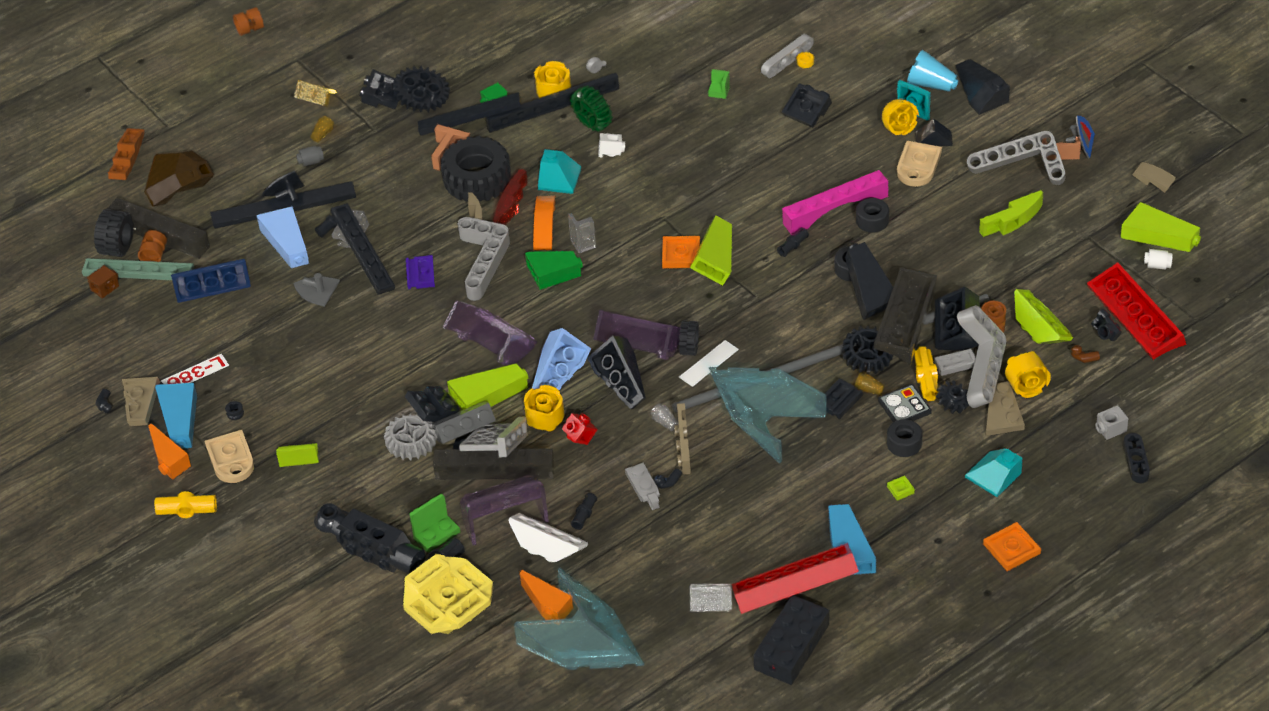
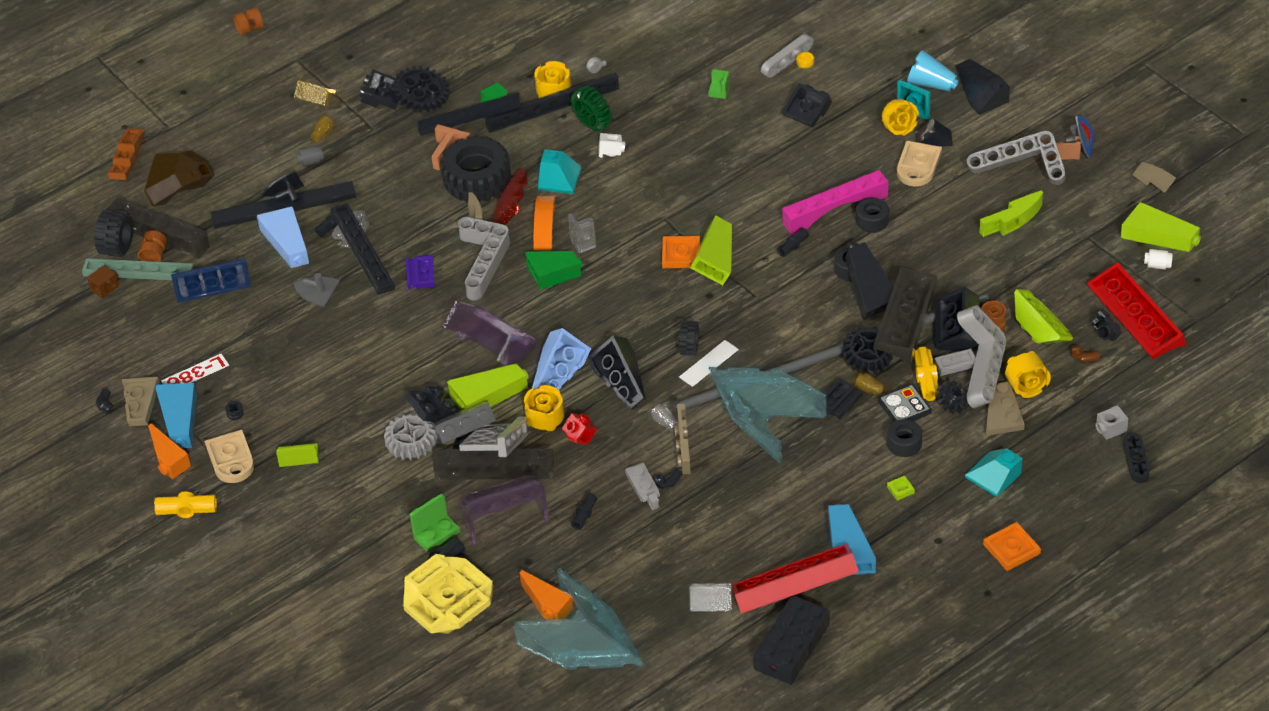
black brick [314,503,426,575] -> none
white wedge [509,513,588,562] -> none
clear purple windscreen [593,310,681,360] -> none

